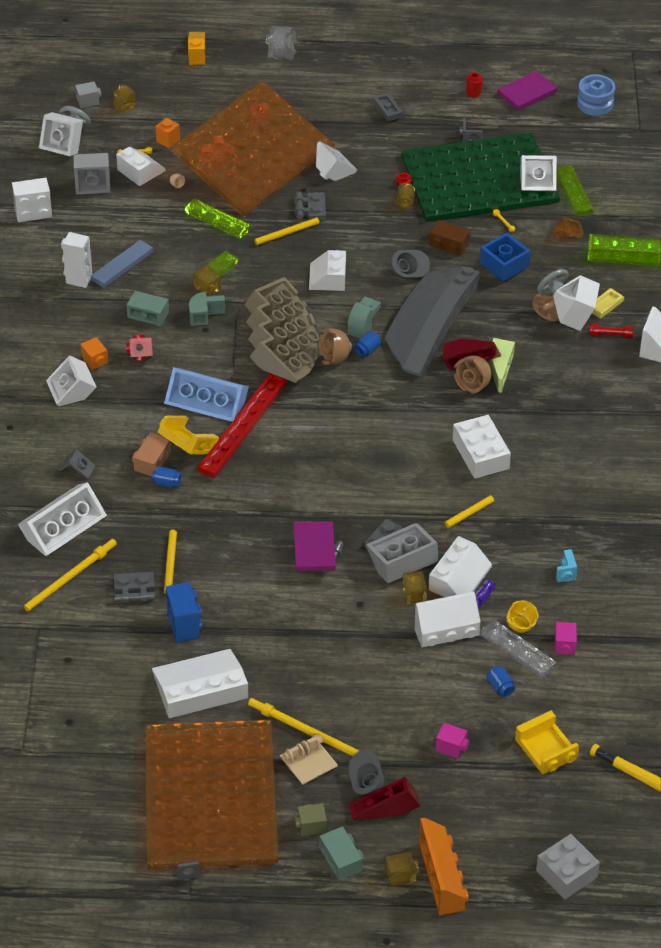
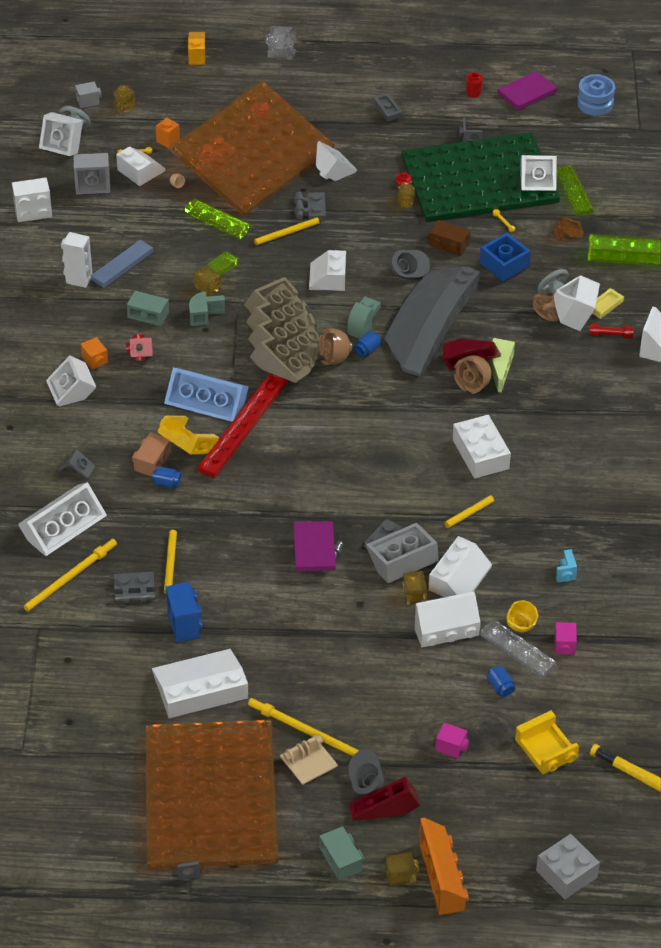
olive brick [294,803,327,837] -> none
dark purple axle [475,580,495,609] -> none

